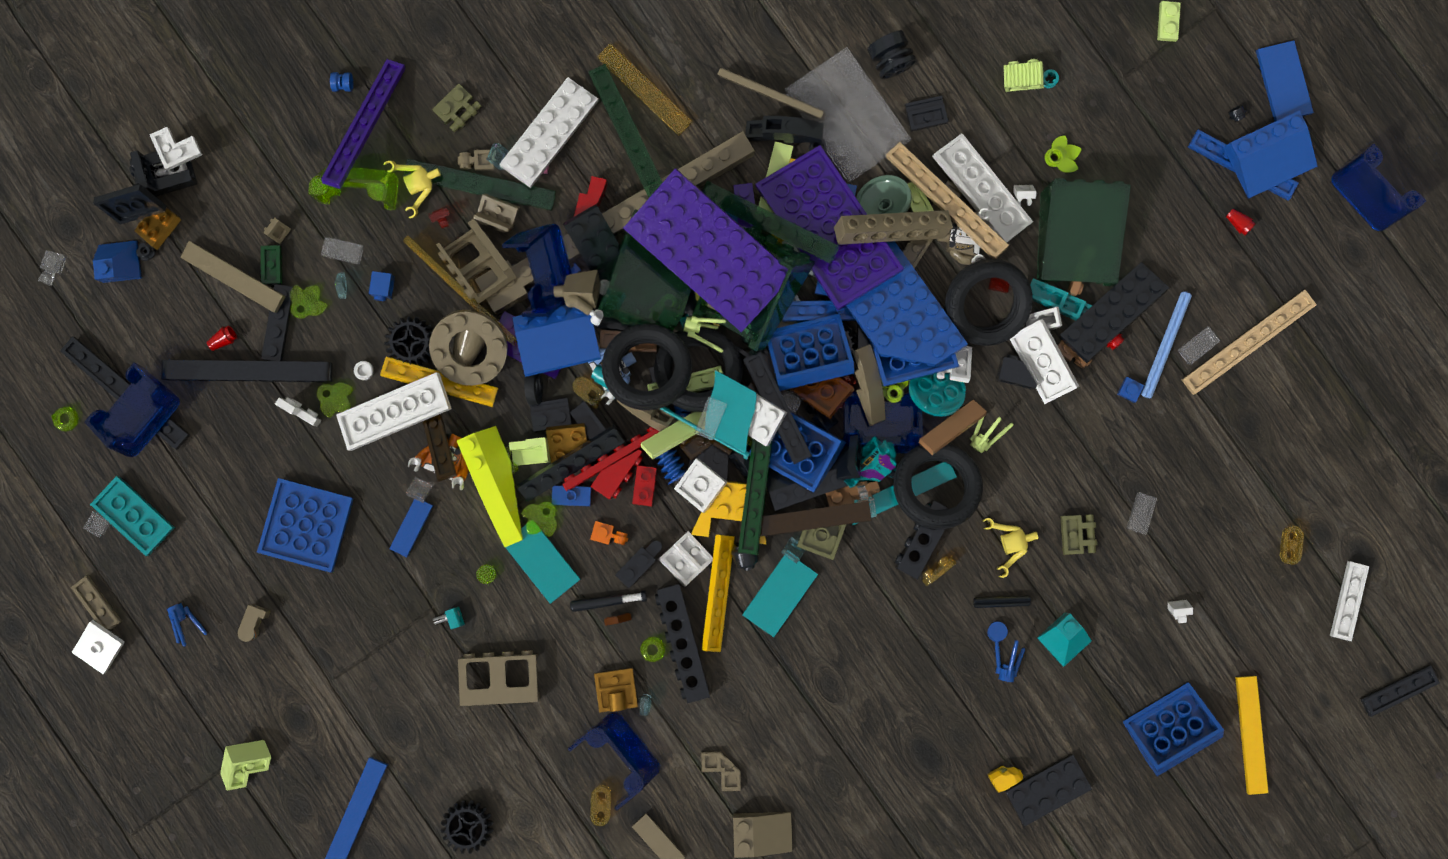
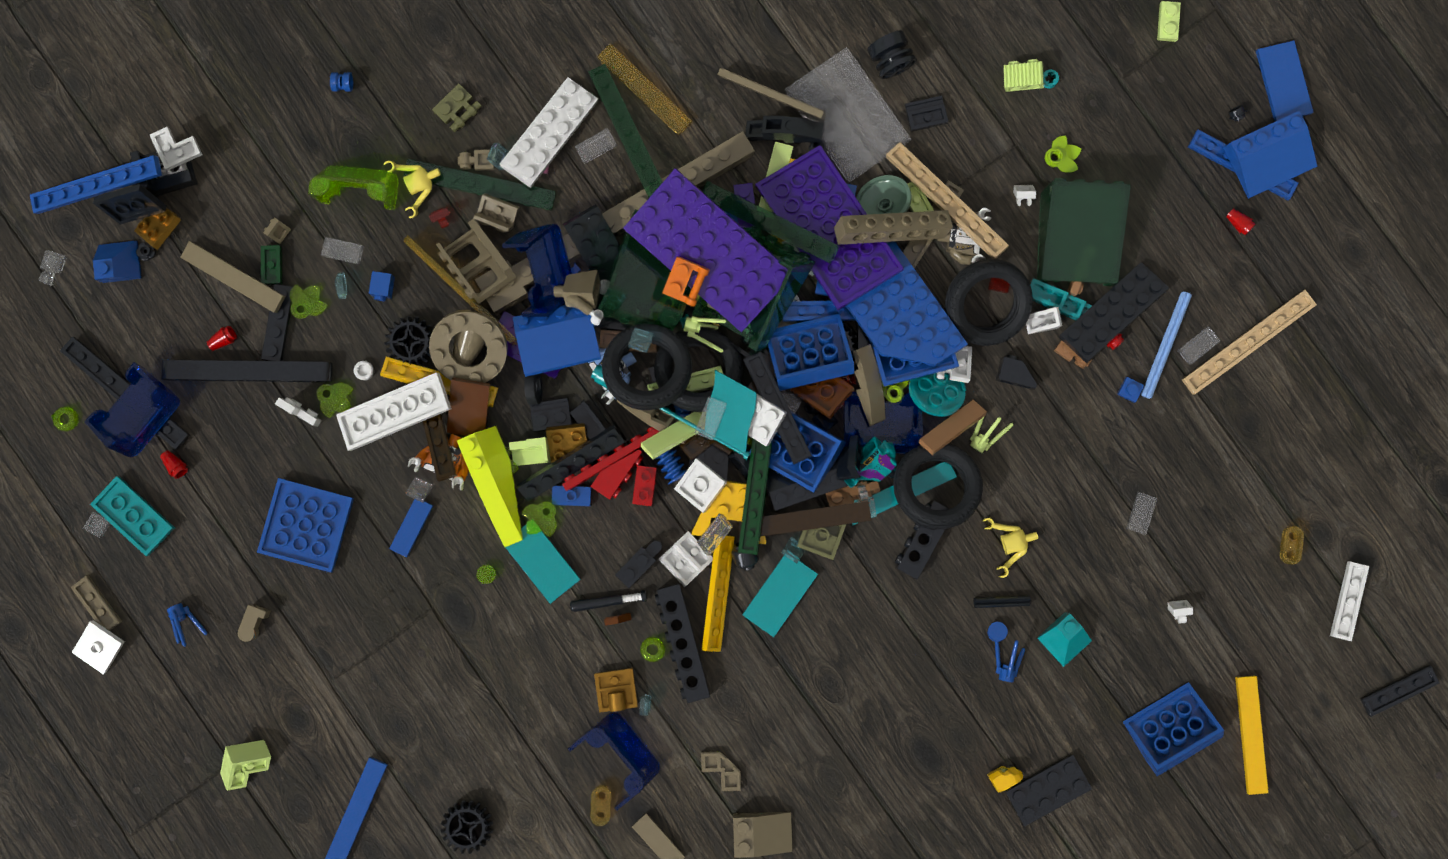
dark purple plate [321,59,405,189] -> none
teal piece [433,607,465,629] -> none
dark tan window [458,650,540,706] -> none
clear yellow plate [573,377,606,409] -> none
red slope [574,176,608,217] -> none
orange plate [590,521,628,545] -> none
clear yellow plate [922,556,957,586] -> none
white plate [932,134,1033,243] -> none
white plate [1010,319,1079,404] -> none
olive plate [1061,514,1097,555] -> none
clear blue windscreen [1331,144,1426,231] -> none
none -> blue plate [30,155,162,214]
none -> red cone [160,450,188,479]
none -> reddish brown tile [447,378,491,436]
none -> clear tile [575,128,617,164]
none -> clear light blue tile [628,328,654,353]
none -> orange plate [662,256,710,307]
none -> clear tile [697,513,732,556]

